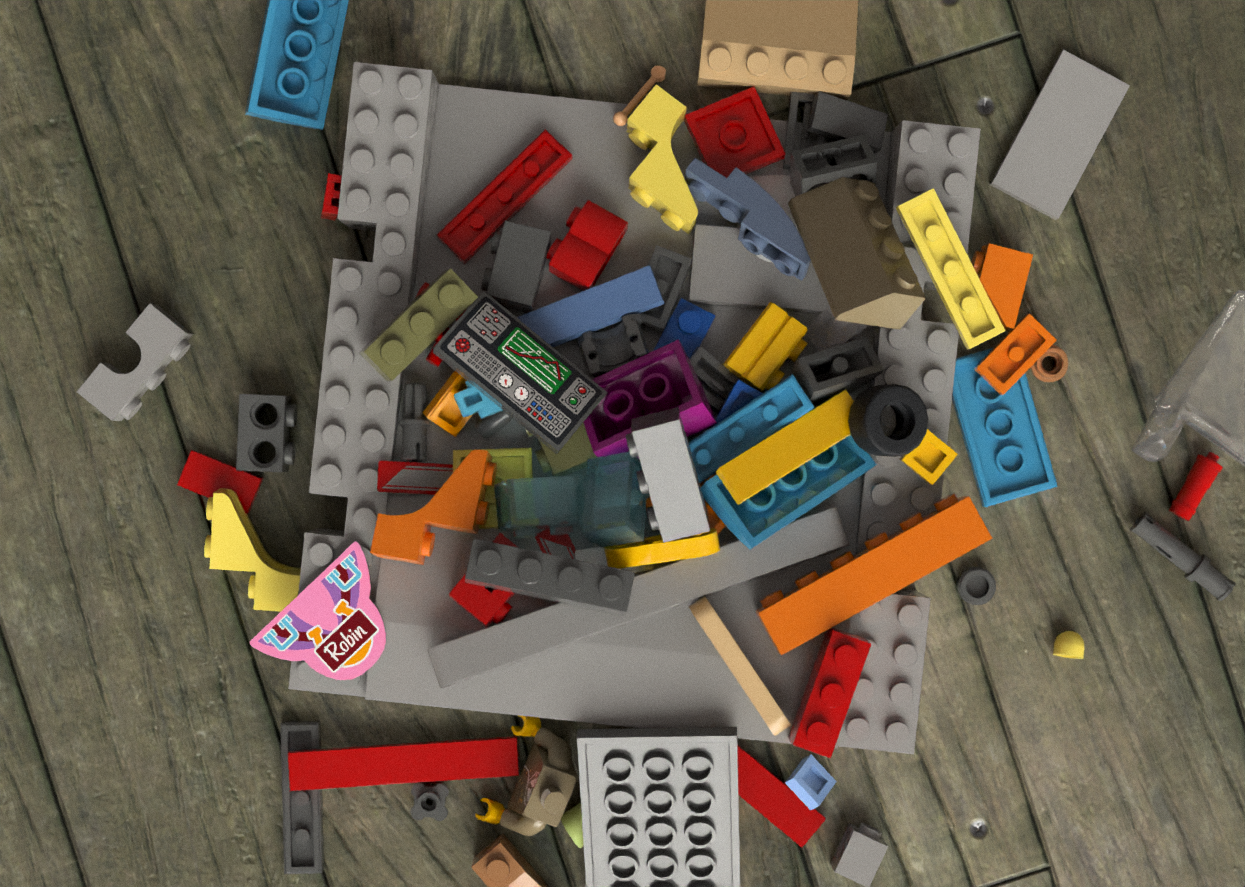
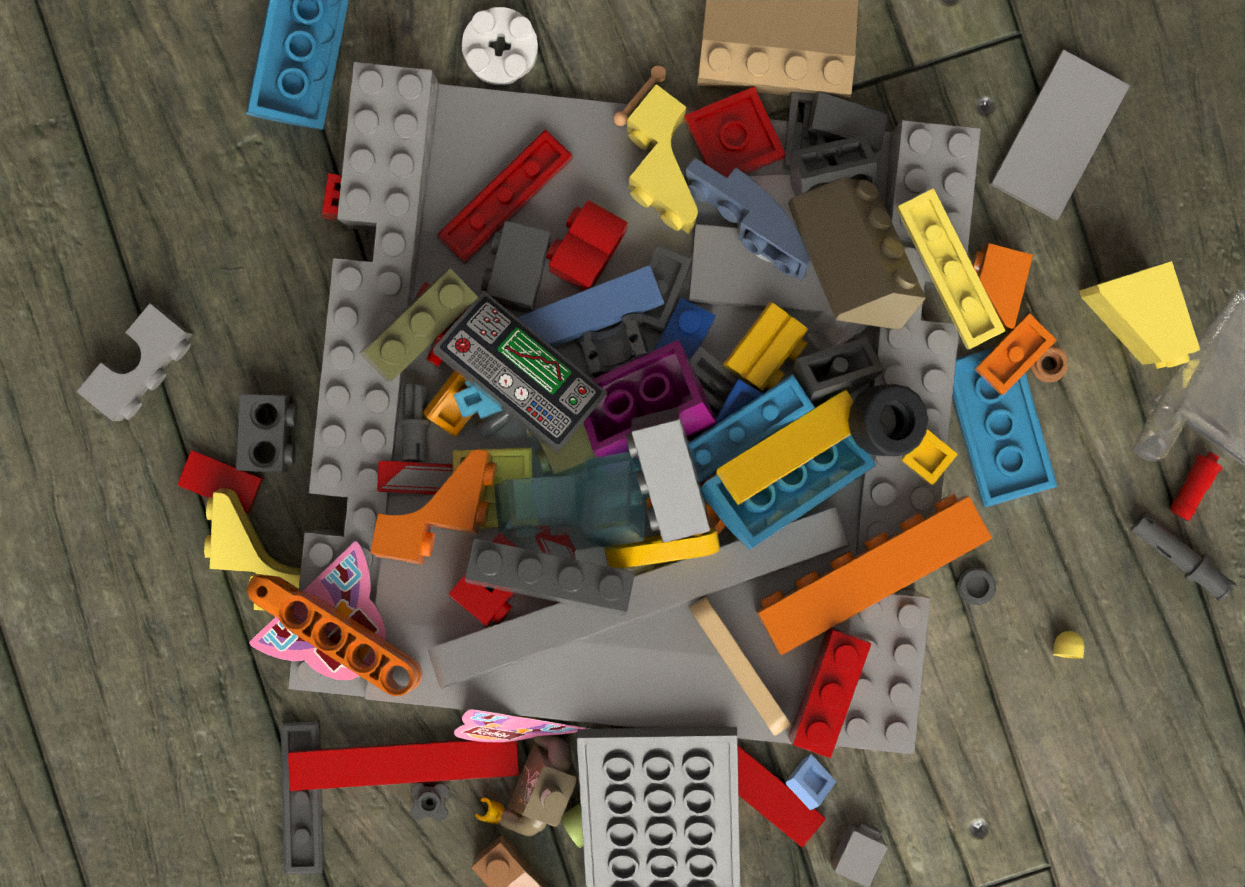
none -> orange piece [246,574,423,696]
none -> sticker [454,709,590,742]
none -> white plate [462,7,538,86]
none -> light yellow slope [1079,261,1200,369]

